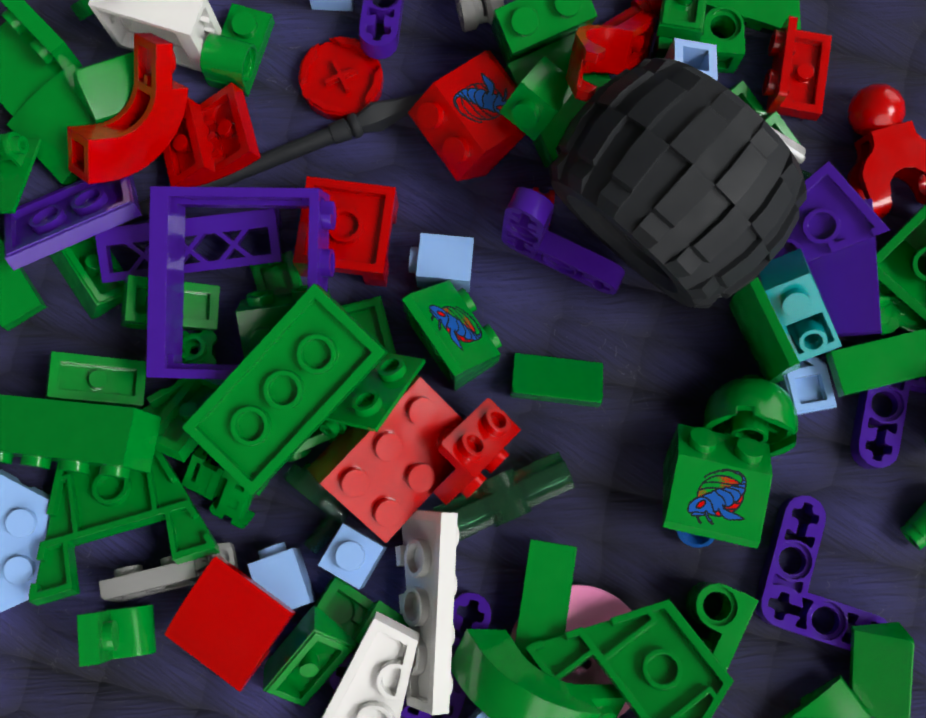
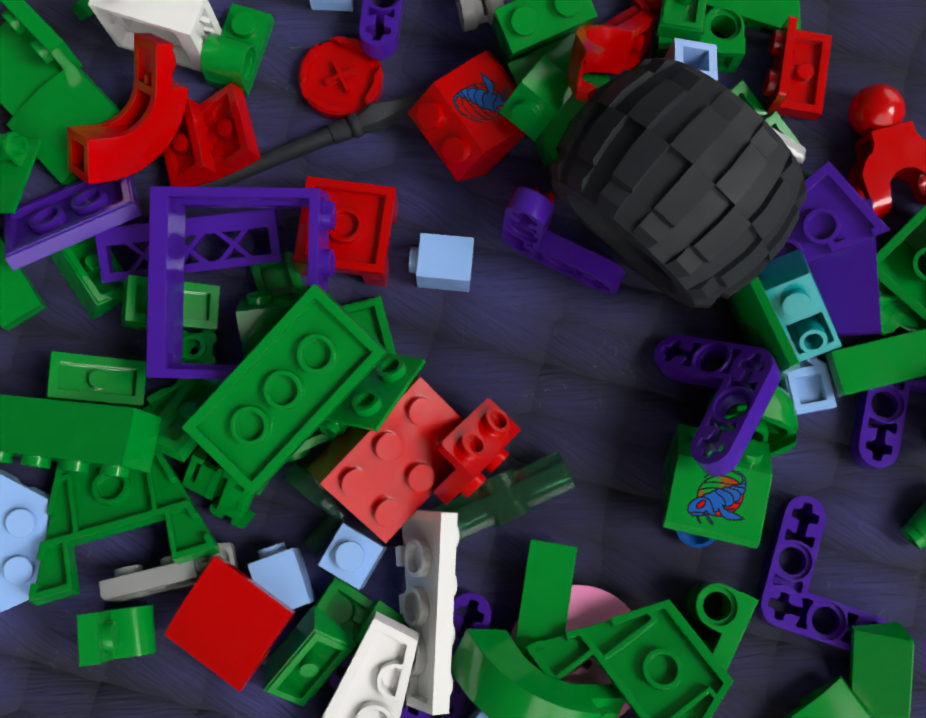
green slope [73,52,134,124] -> none
green slope [402,280,502,391] -> none
green slope [510,353,603,408] -> none
none -> dark purple beam [653,335,781,477]

